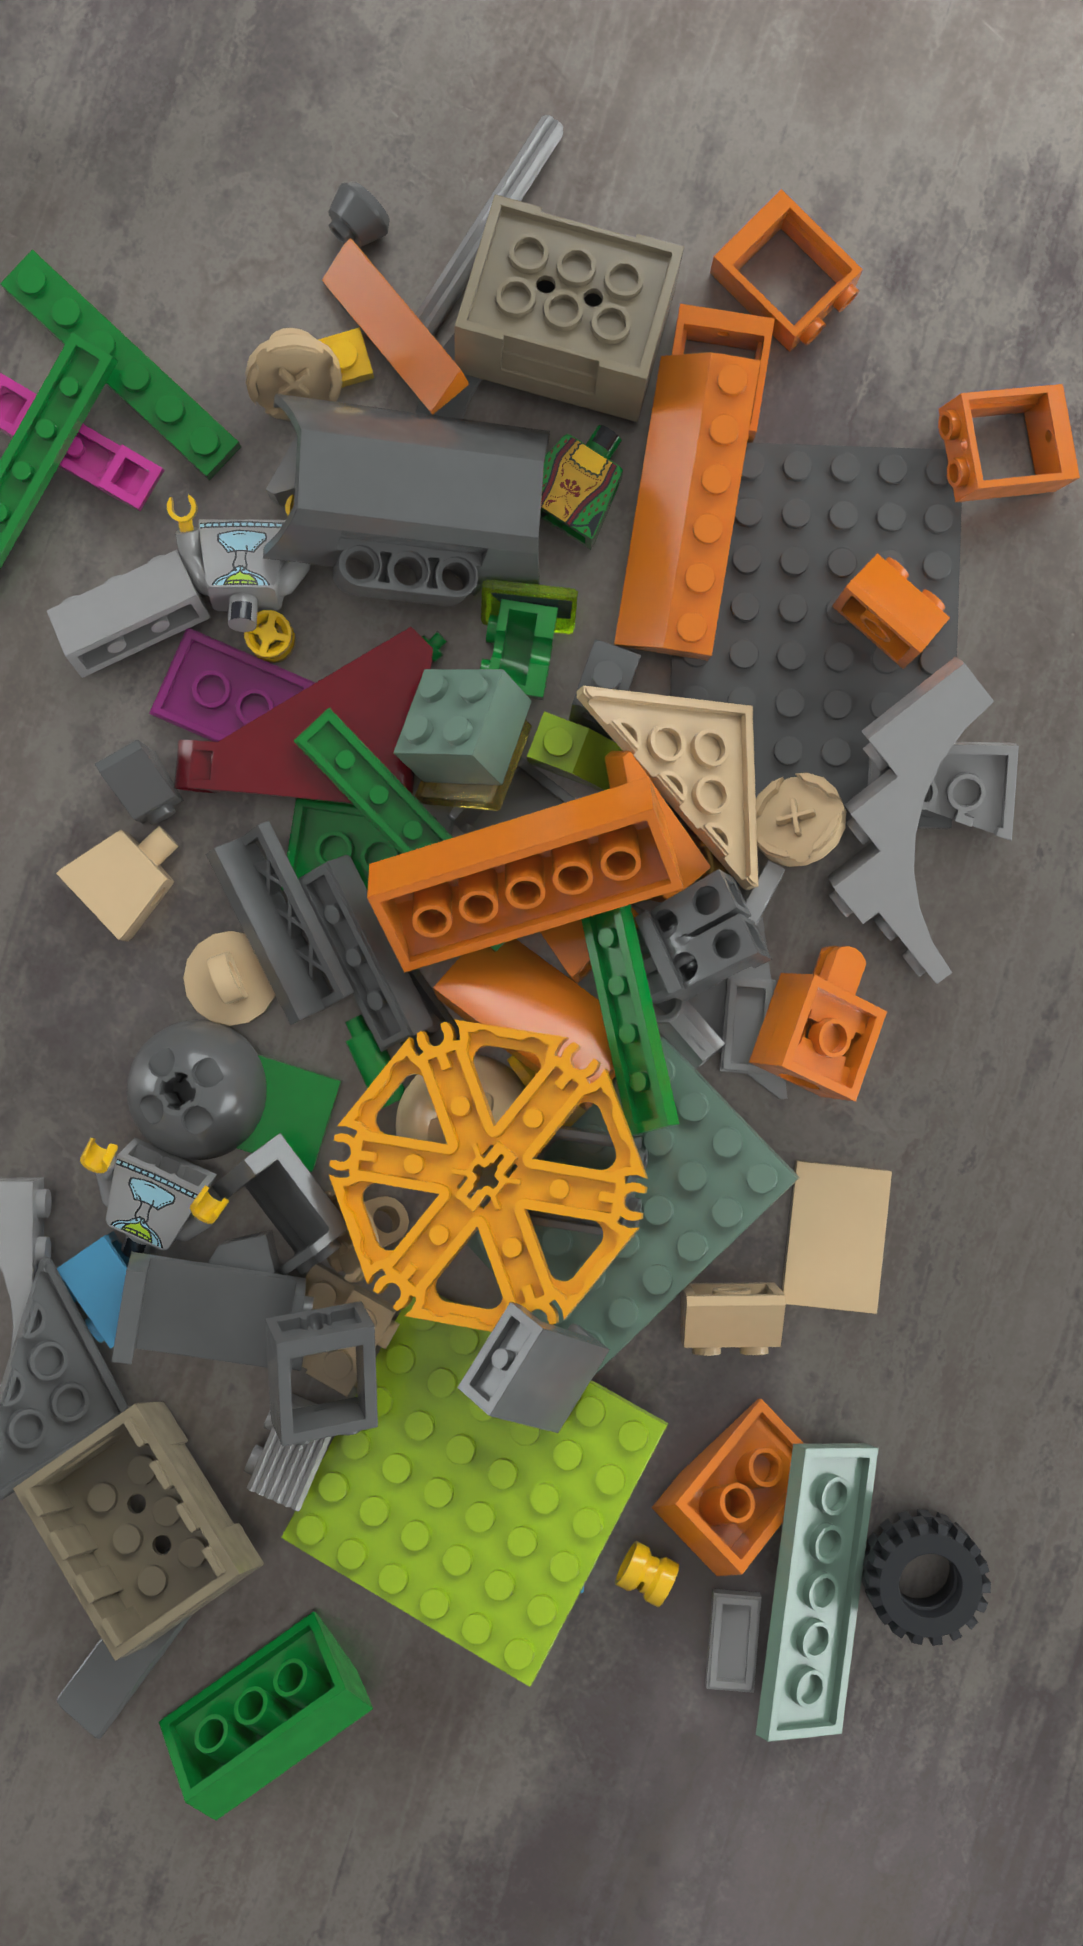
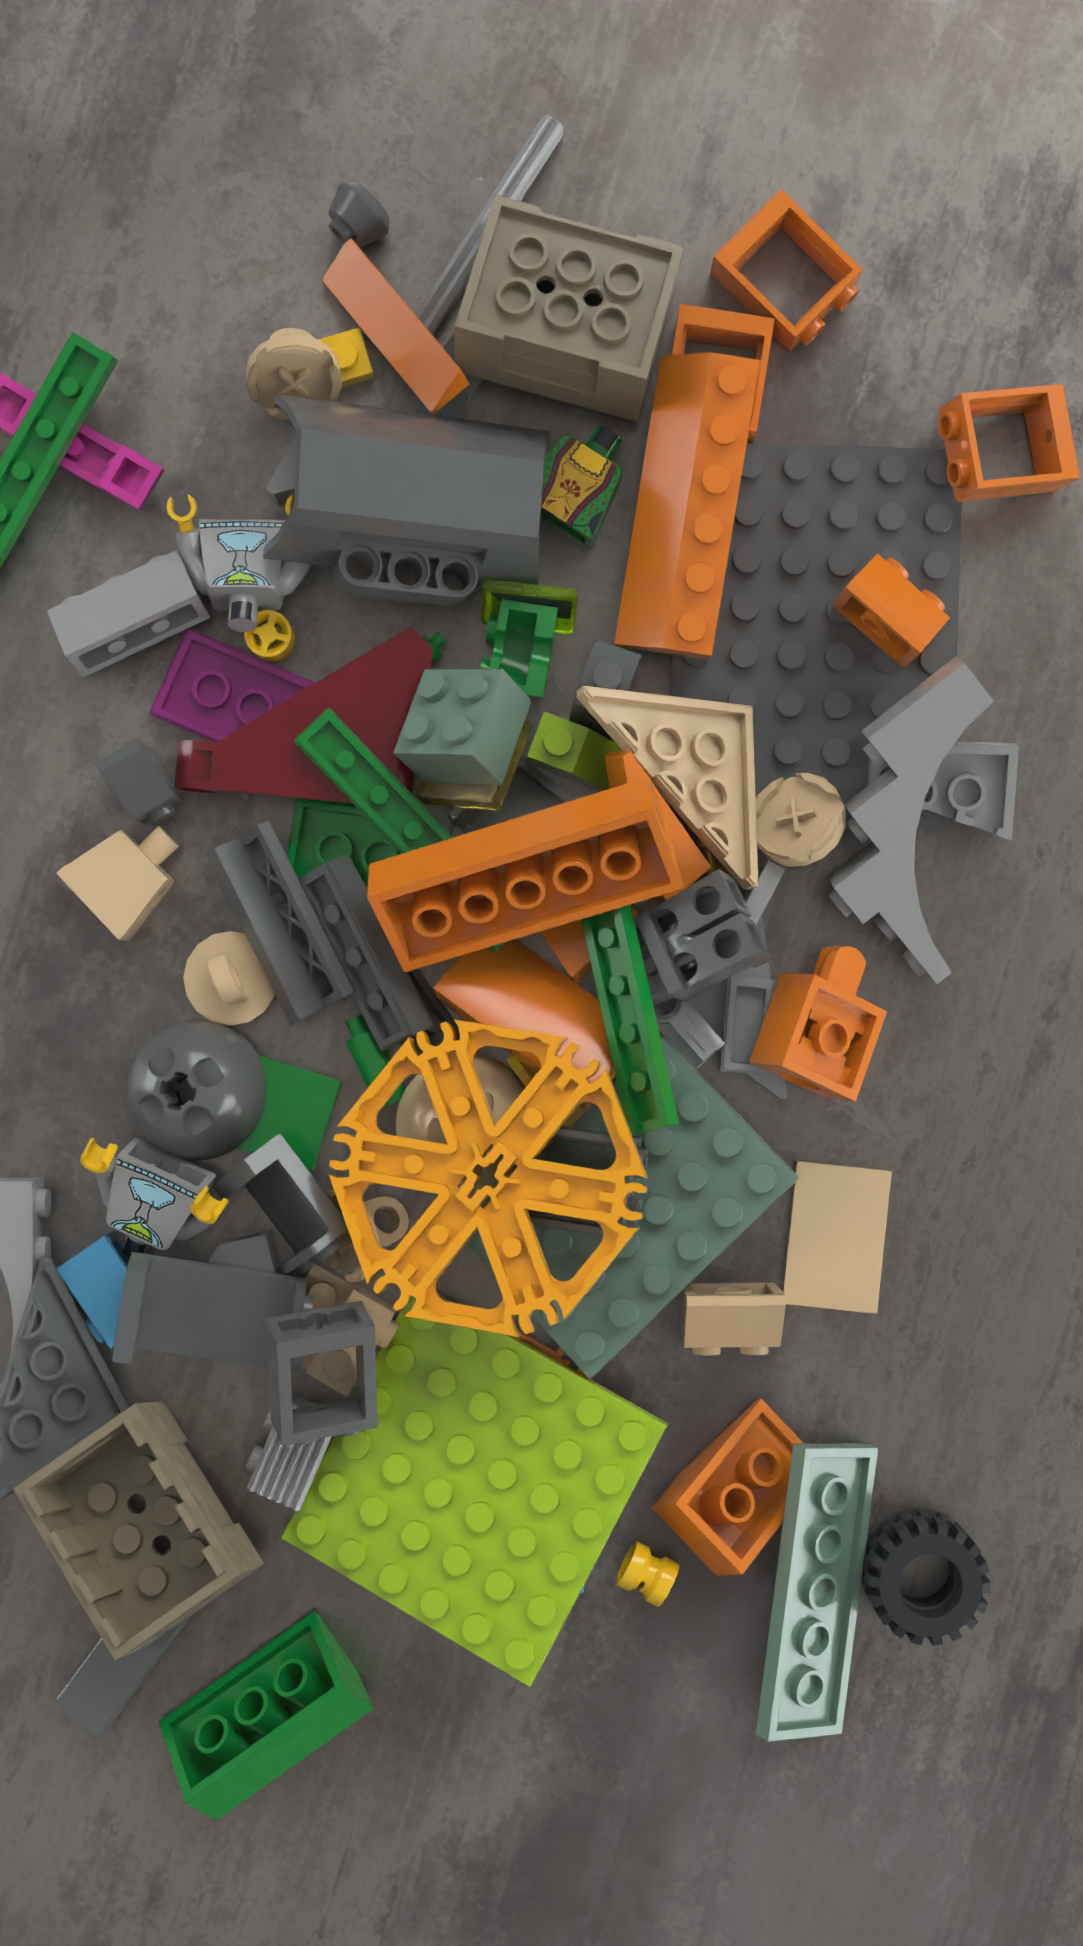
green plate [0,249,241,481] -> none
dark grey panel [457,1301,610,1433] -> none
light grey tile [705,1589,762,1693] -> none

